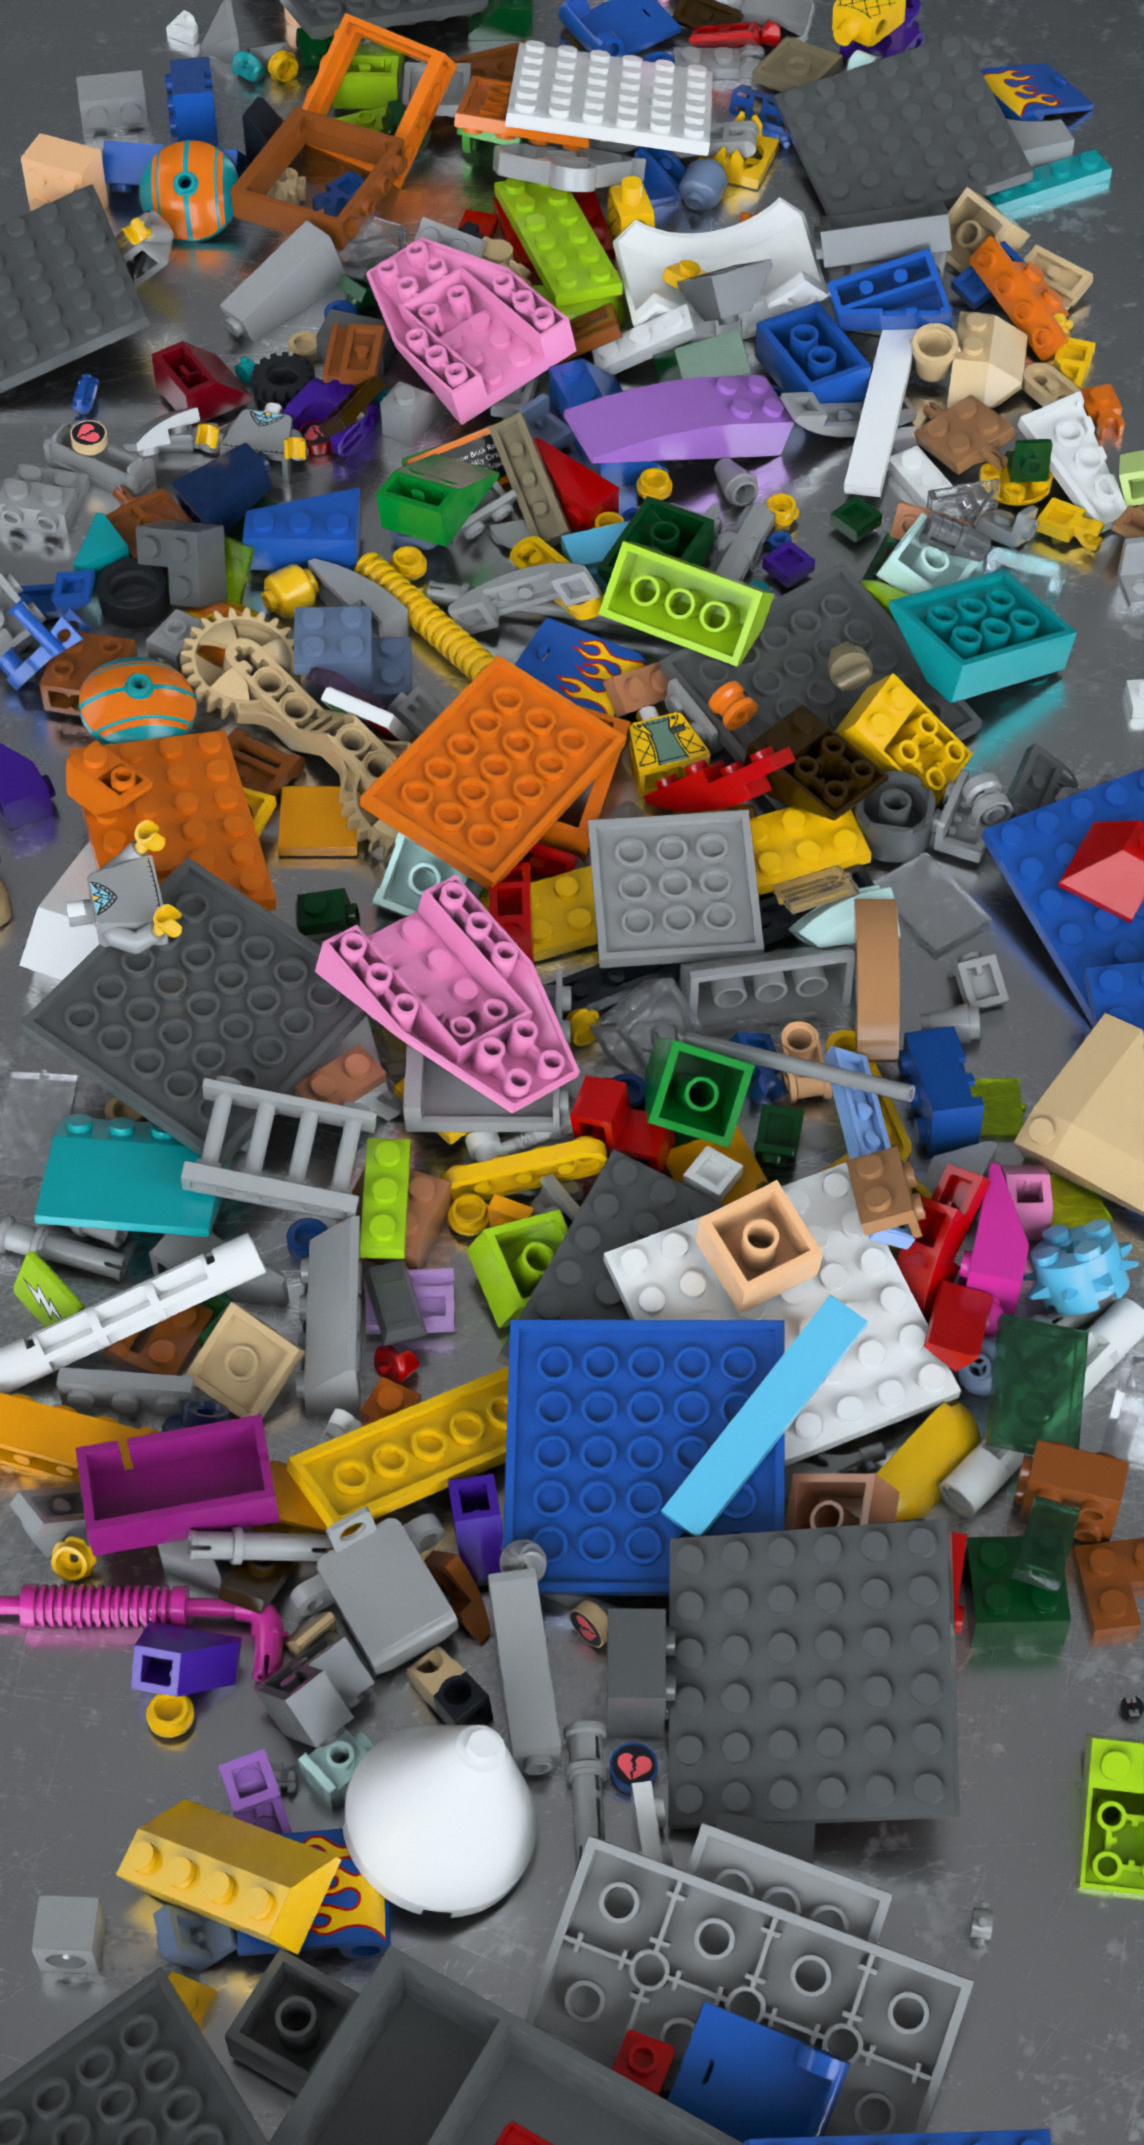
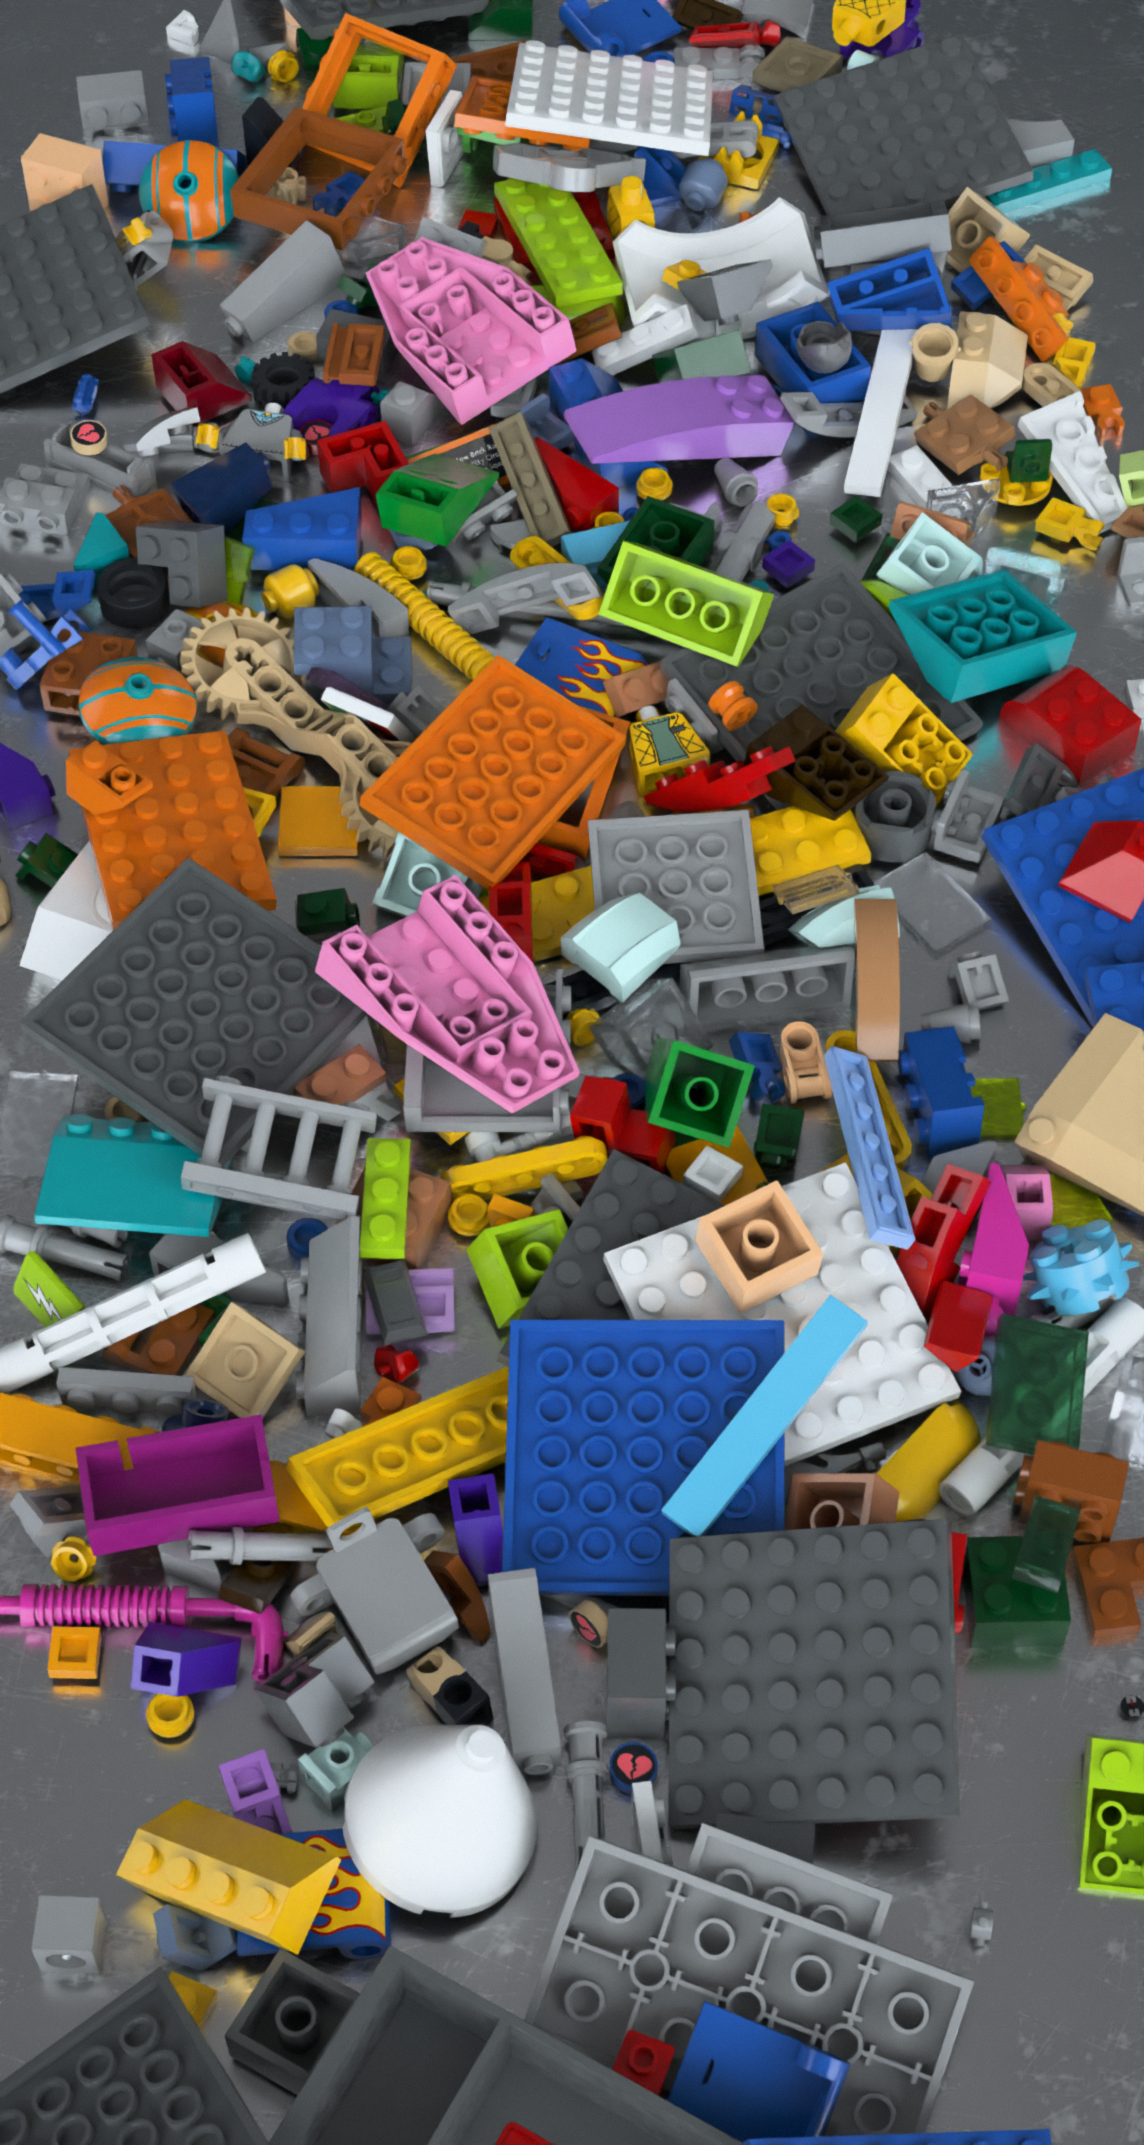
light grey torso [66,820,182,954] -> none
dark brown plate [318,376,386,438] -> none
light grey plate [500,1539,547,1582] -> none
light grey piece [683,1031,915,1102] -> none
dark tan piece [827,641,873,692] -> none
medium nougat bracket [846,1146,926,1239] -> none
dark grey hinge [919,510,991,562] -> none
light grey wheel [961,773,1013,829] -> none
light grey bracket [975,505,1038,549] -> none
blue door [981,63,1094,122] -> none
none -> dark green bracket [15,833,78,888]
none -> light orange plate [47,1626,102,1679]
none -> red brick [317,421,409,507]
none -> white tile [426,90,464,188]
none -> light aqua slope [561,892,681,1003]
none -> flat silver hair [796,321,852,373]
none -> red brick [999,665,1142,786]

